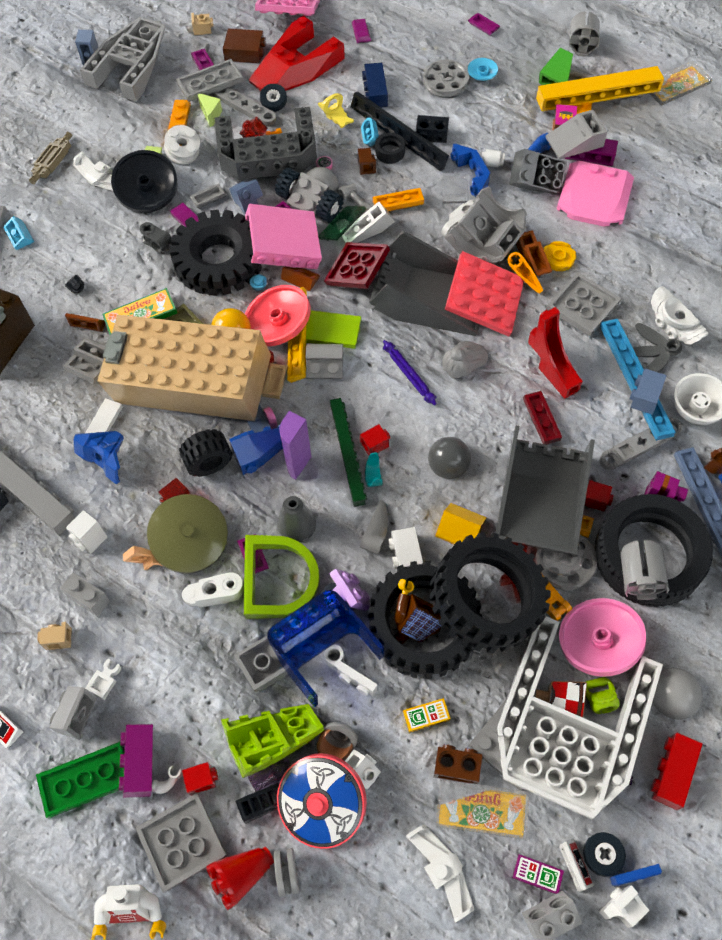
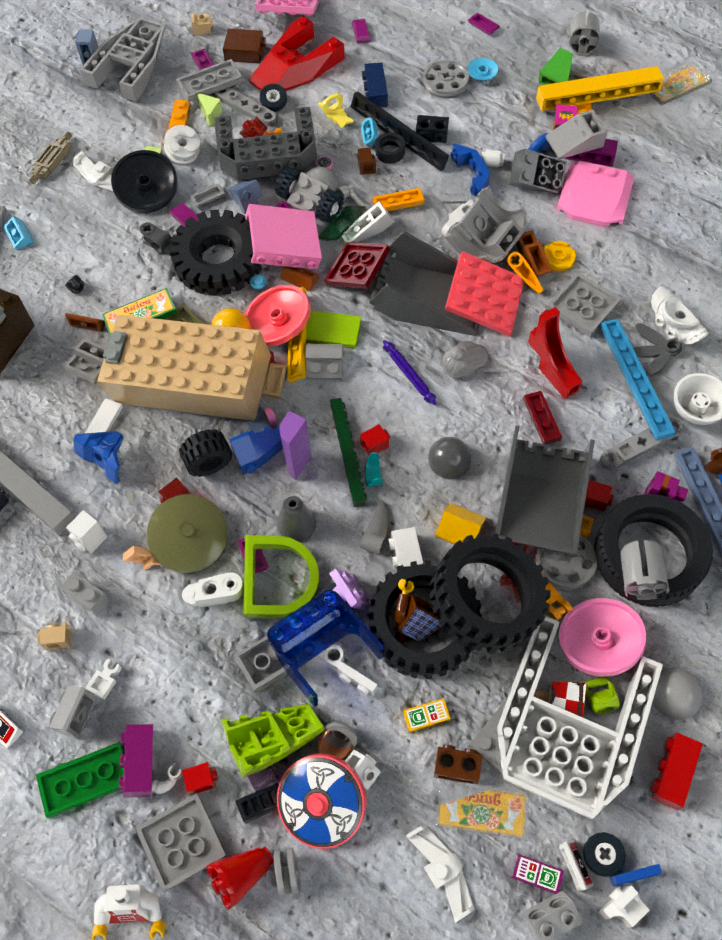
sand blue brick [629,368,667,415] -> none

